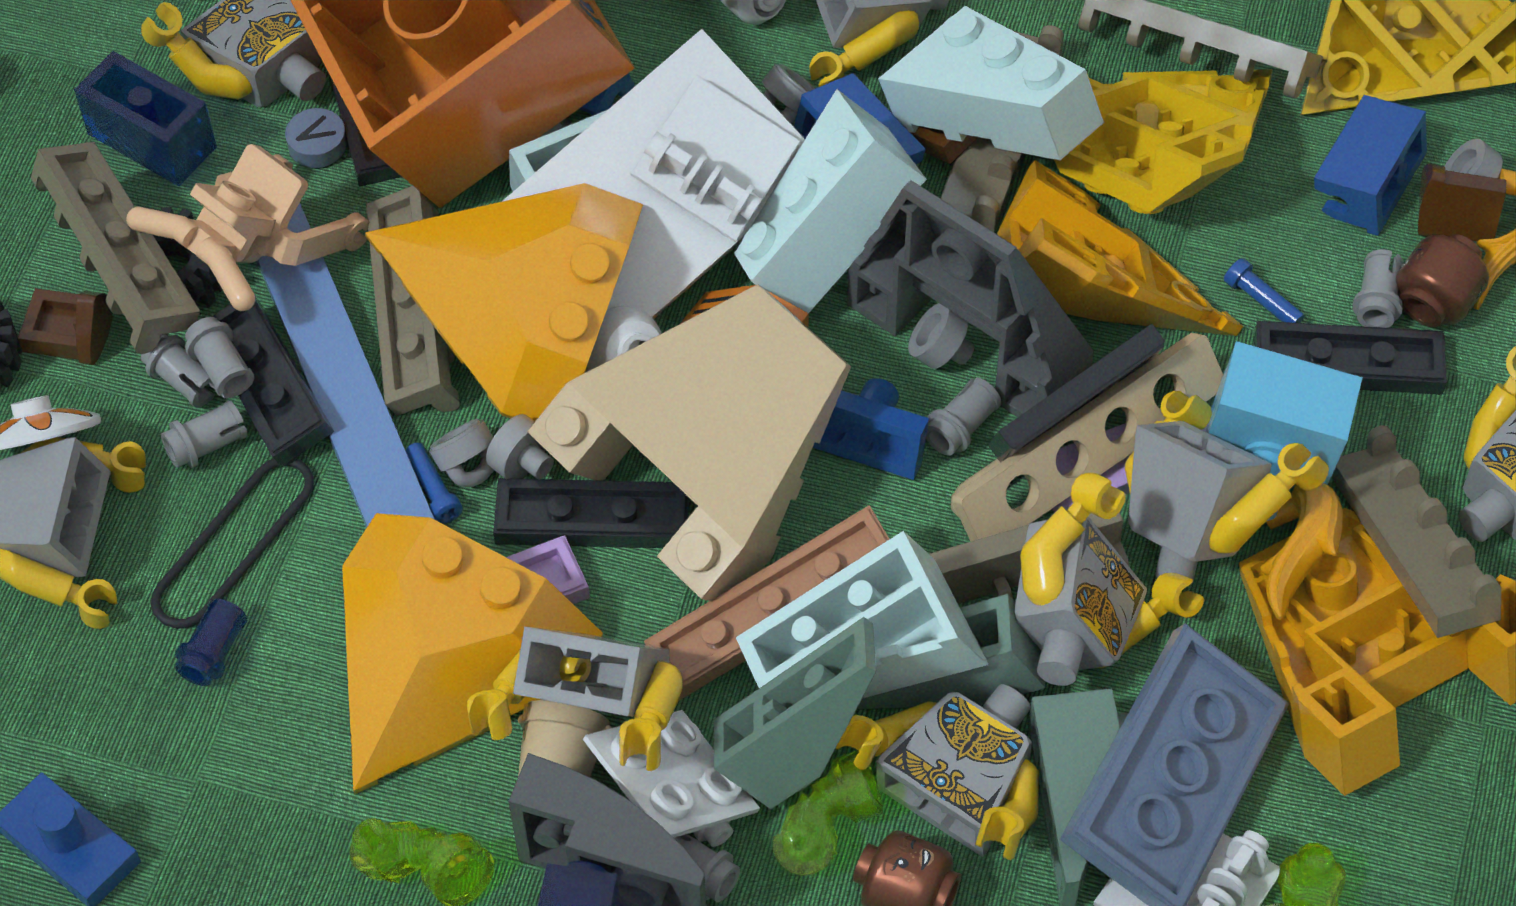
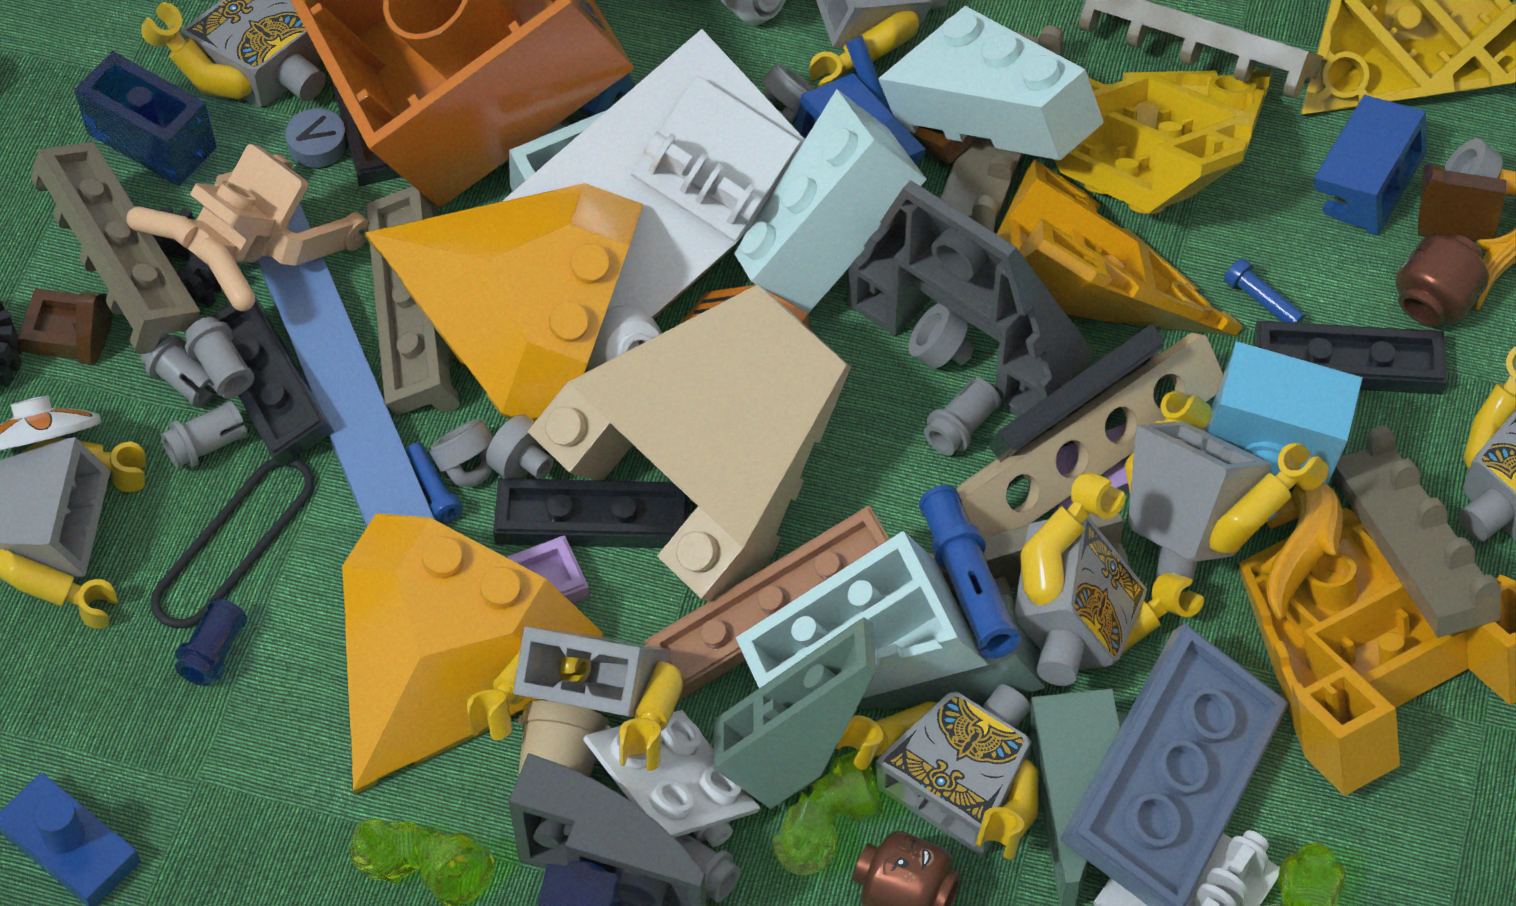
blue tile [812,378,929,480] -> none
light grey pin [1353,249,1404,328] -> none
none -> blue piece [845,35,890,111]
none -> blue pin [919,485,1021,659]

